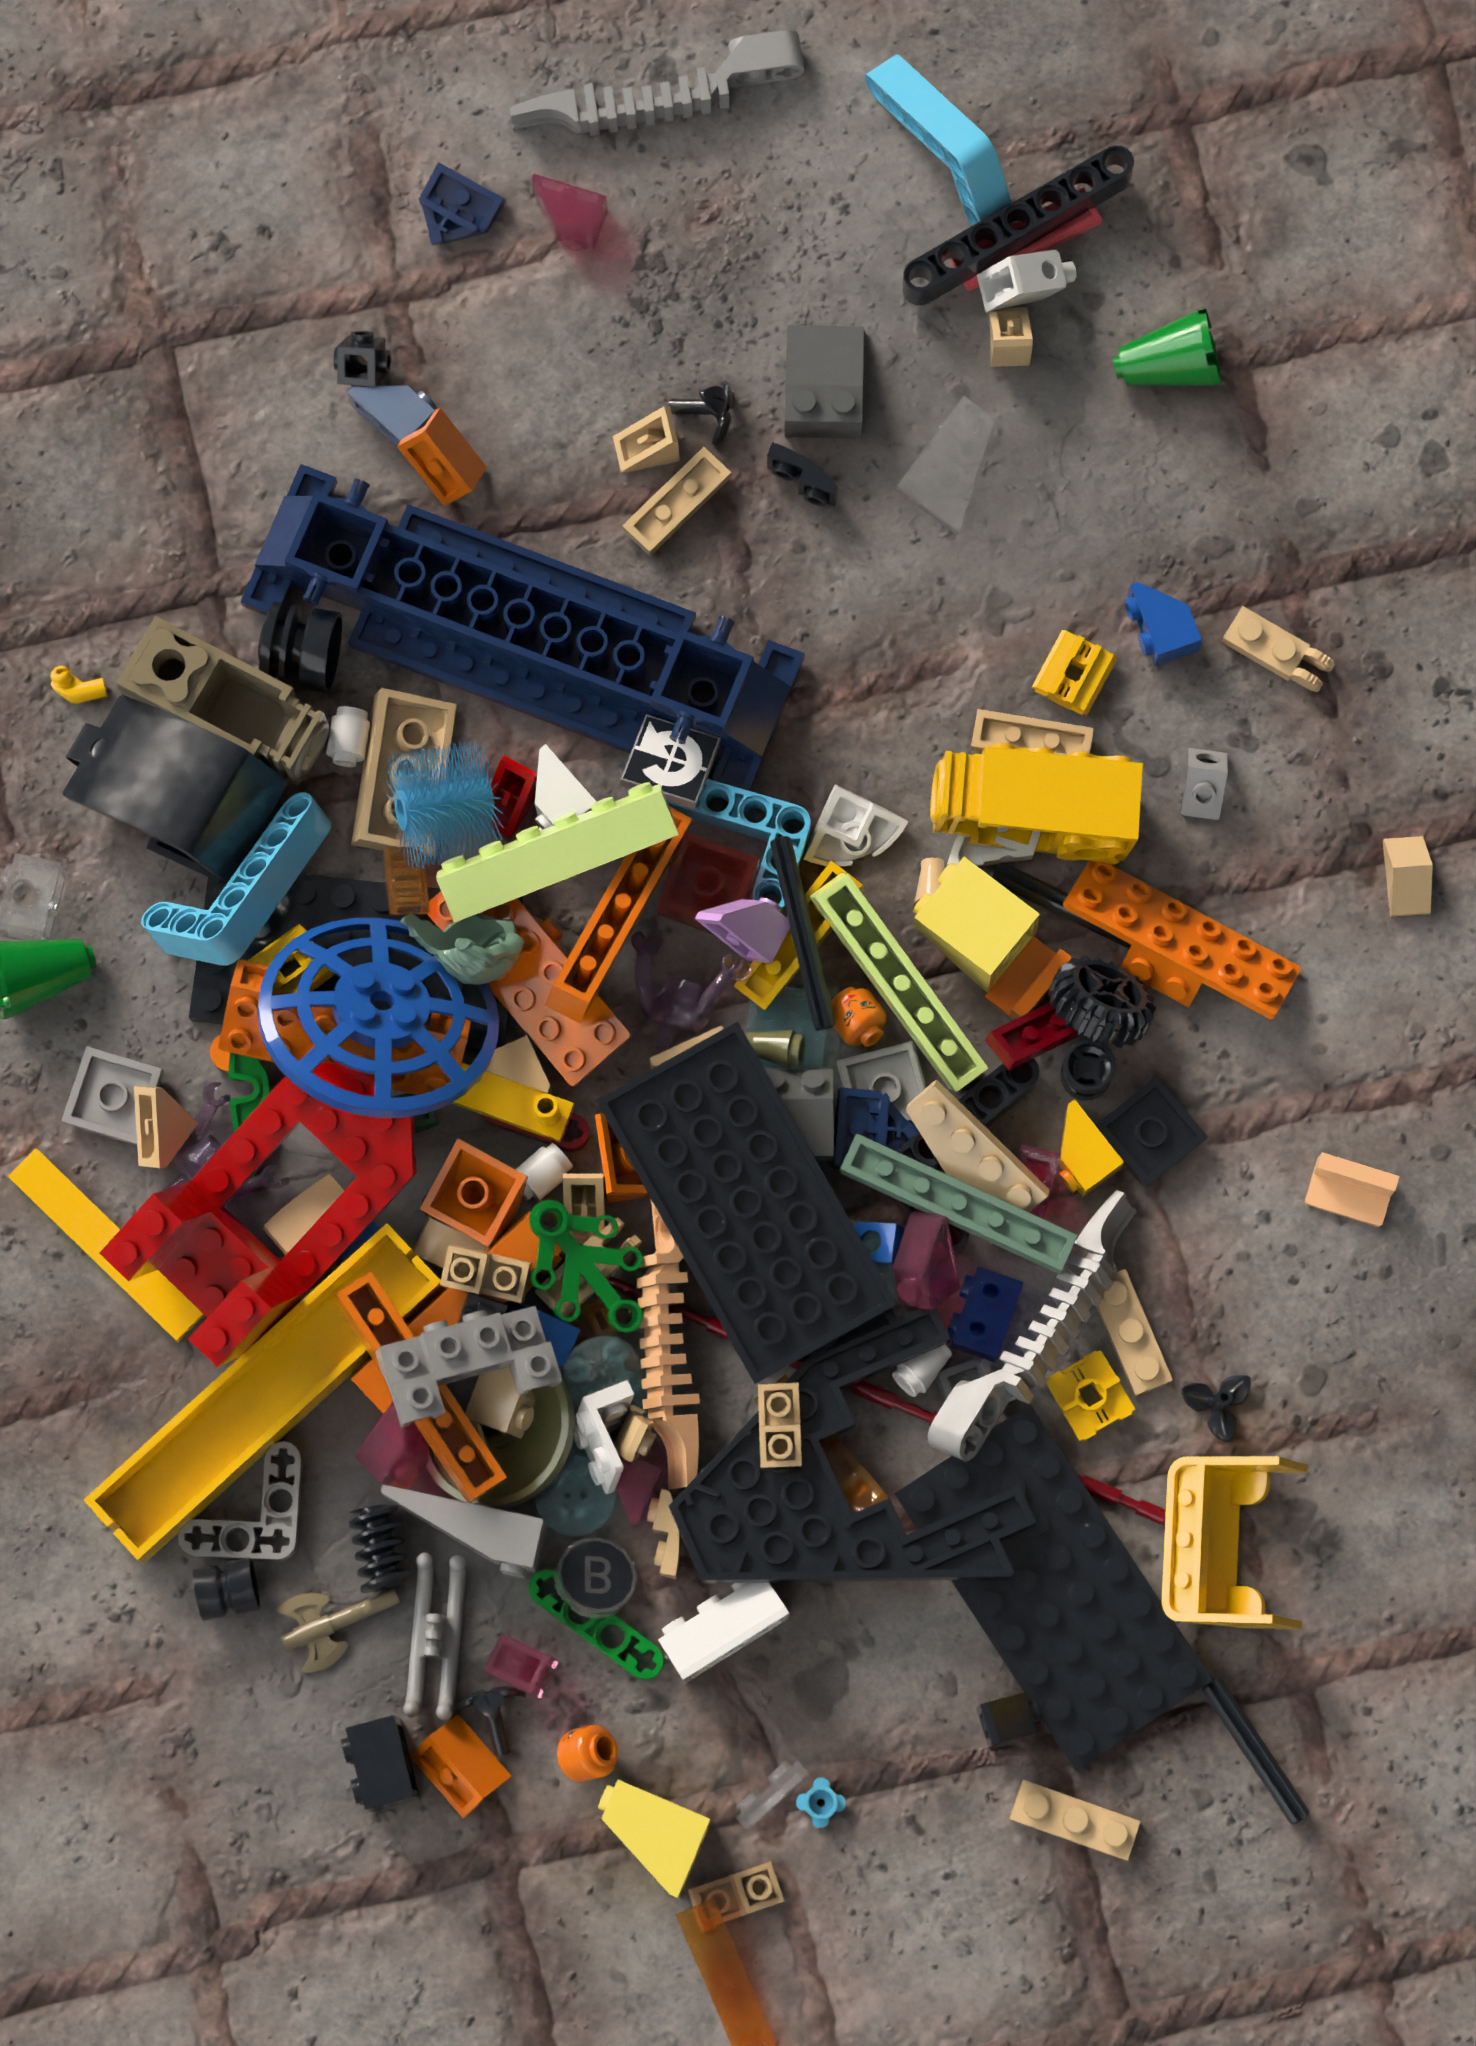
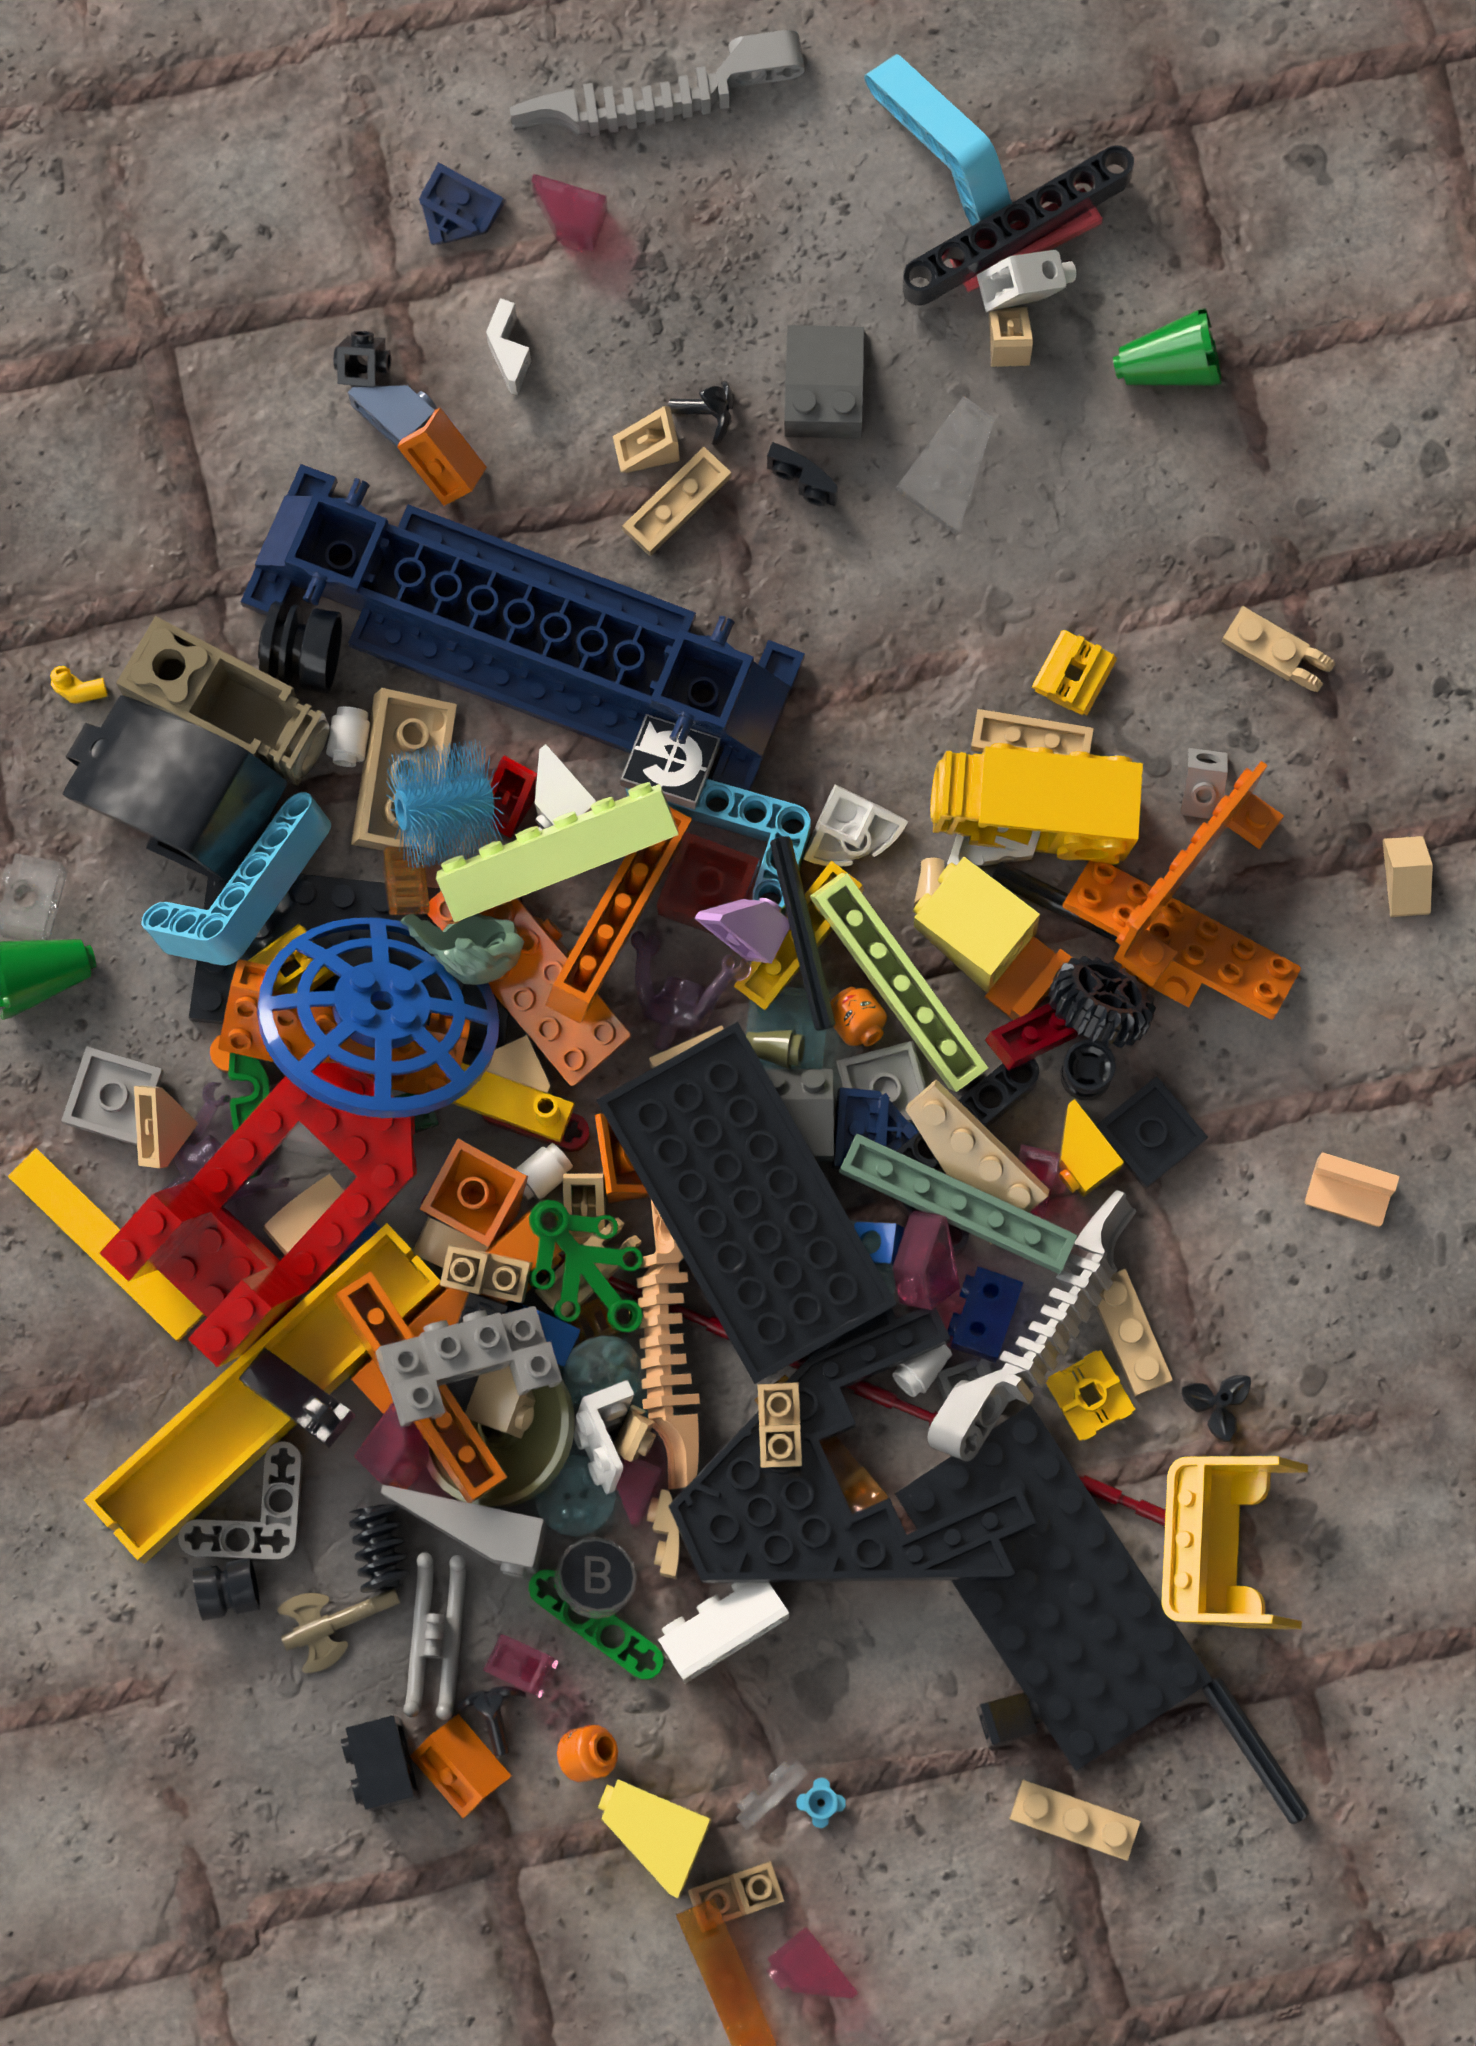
blue slope [1124,582,1202,666] -> none
none -> black hinge [239,1347,356,1448]
none -> white slope [486,298,531,395]
none -> clear pink slope [766,1927,858,1999]
none -> orange bracket [1113,761,1284,987]

